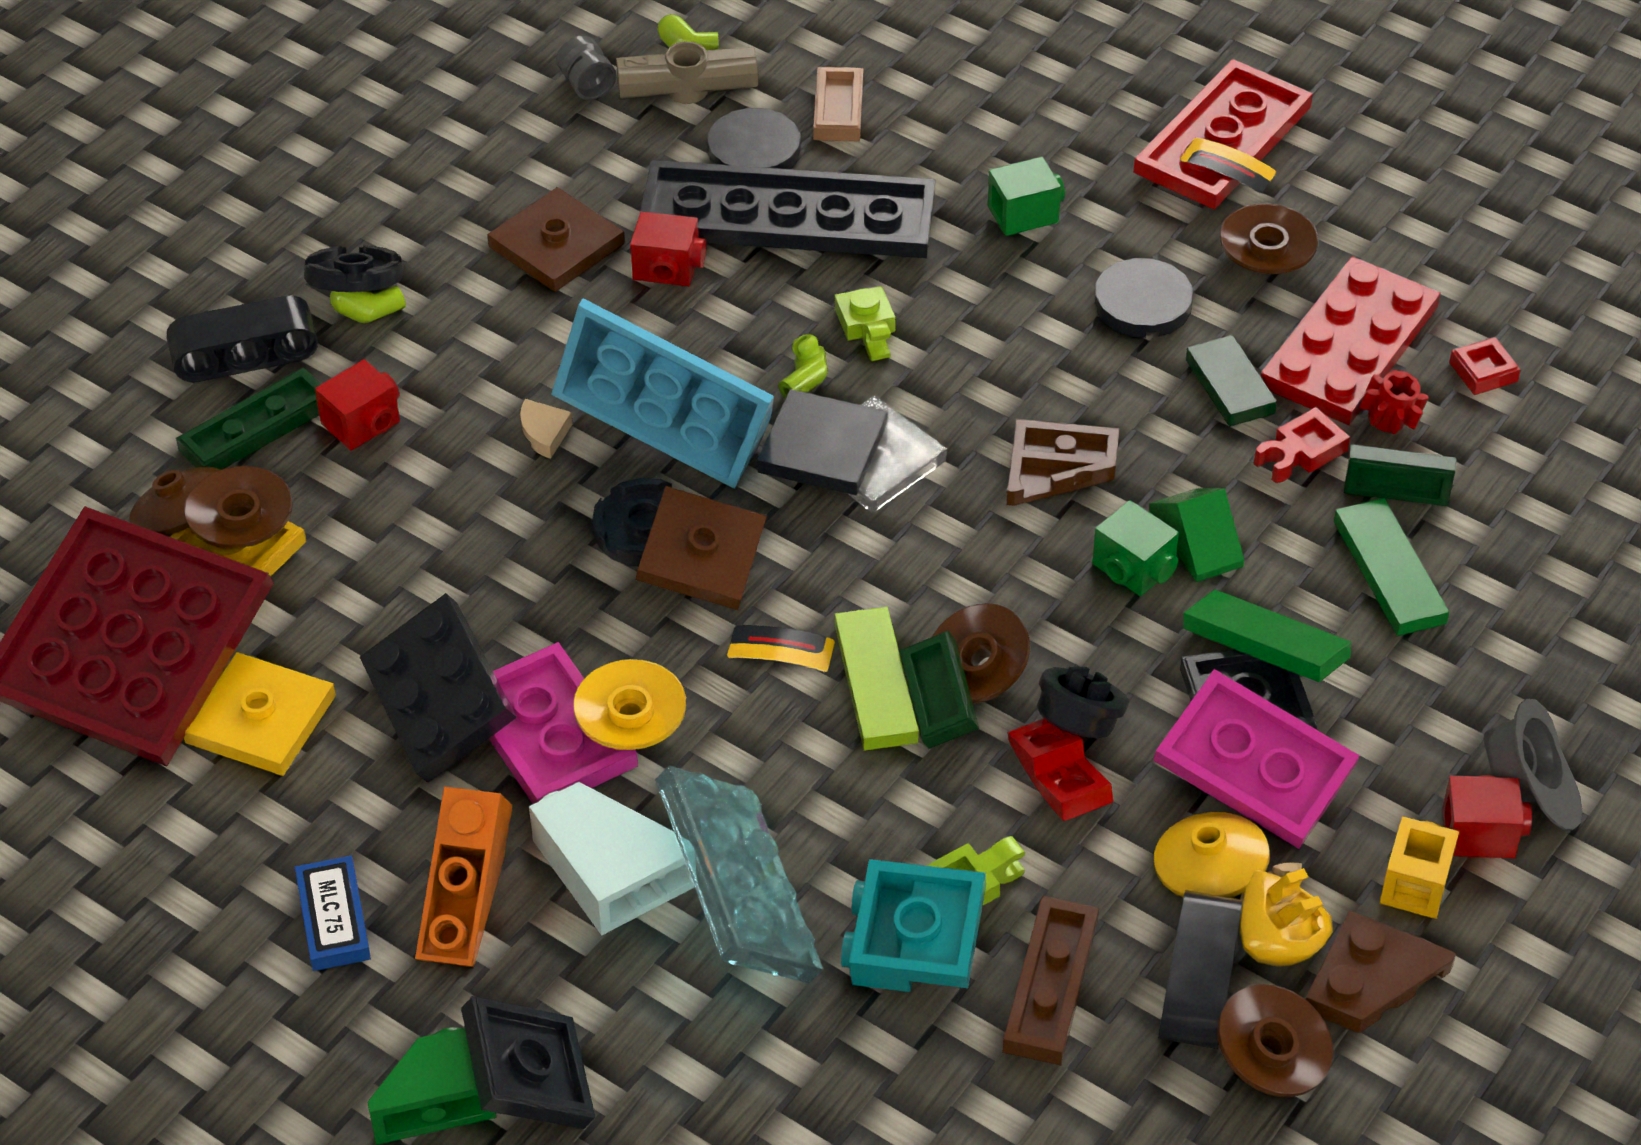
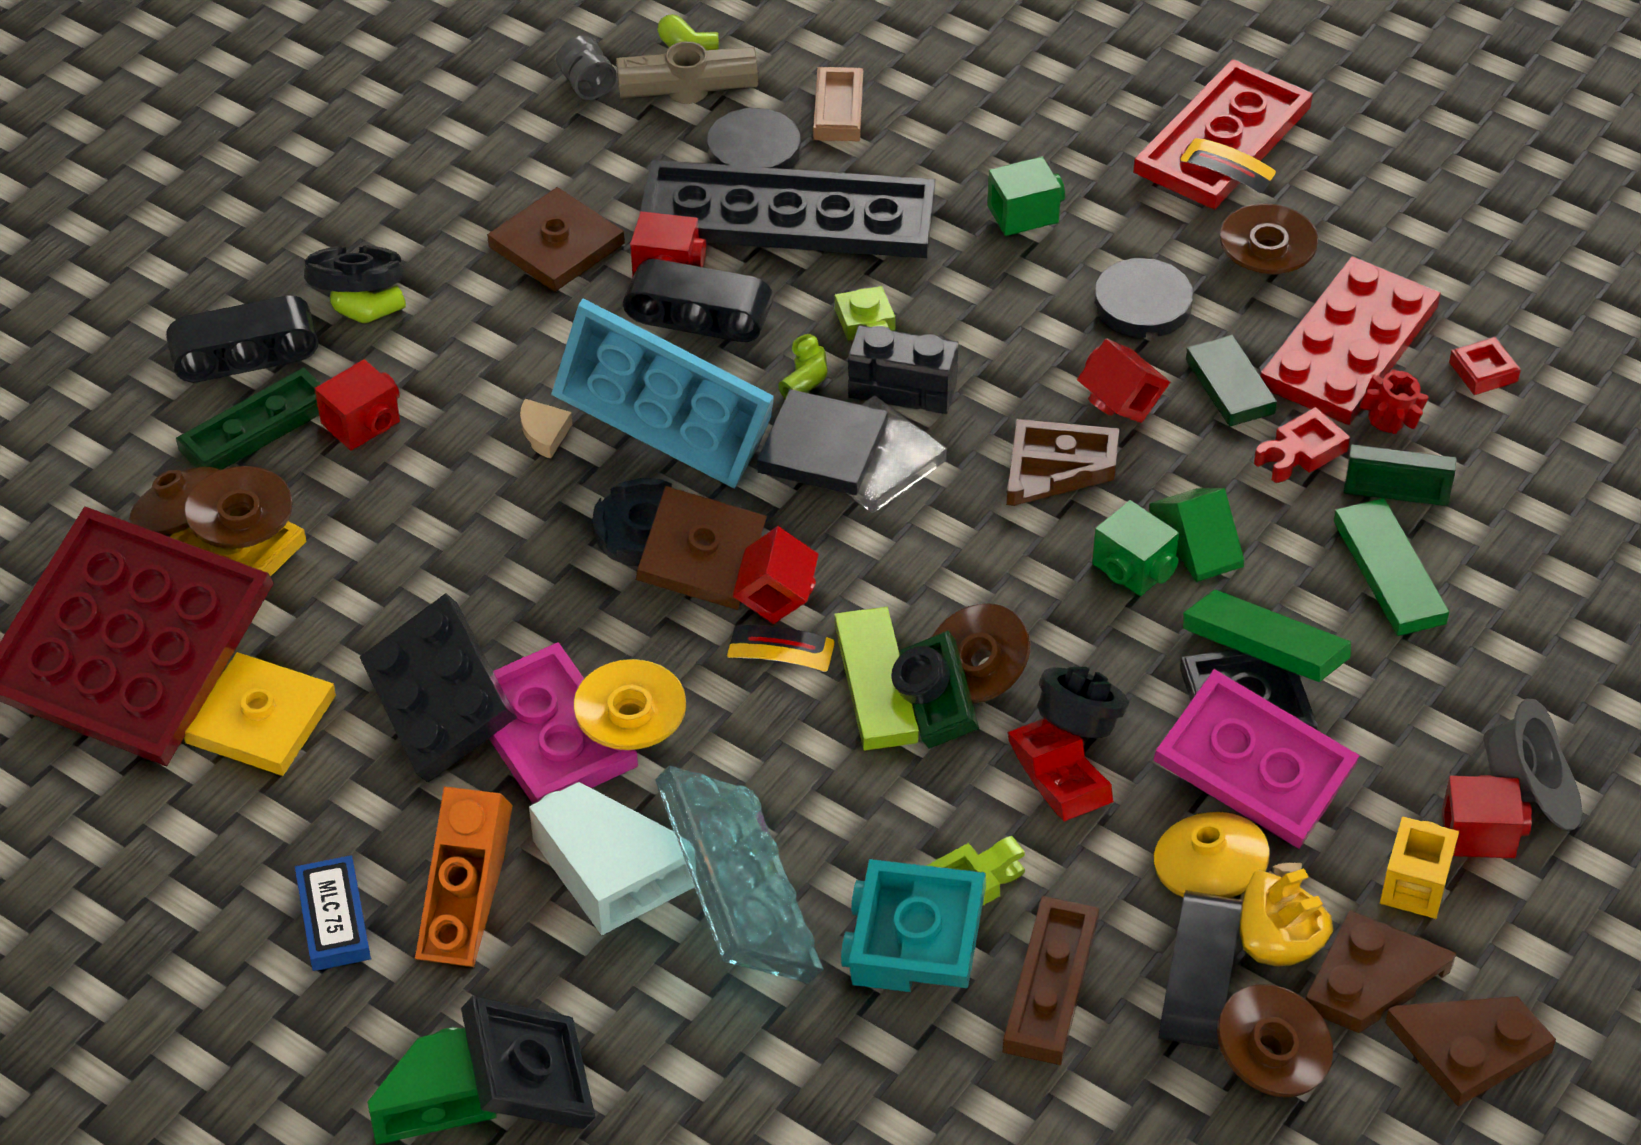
none -> black beam [622,259,774,342]
none -> red brick [733,526,819,624]
none -> black brick [848,325,959,414]
none -> black tile [891,646,950,704]
none -> red brick [1077,339,1171,423]
none -> reddish brown wing [1385,996,1556,1107]

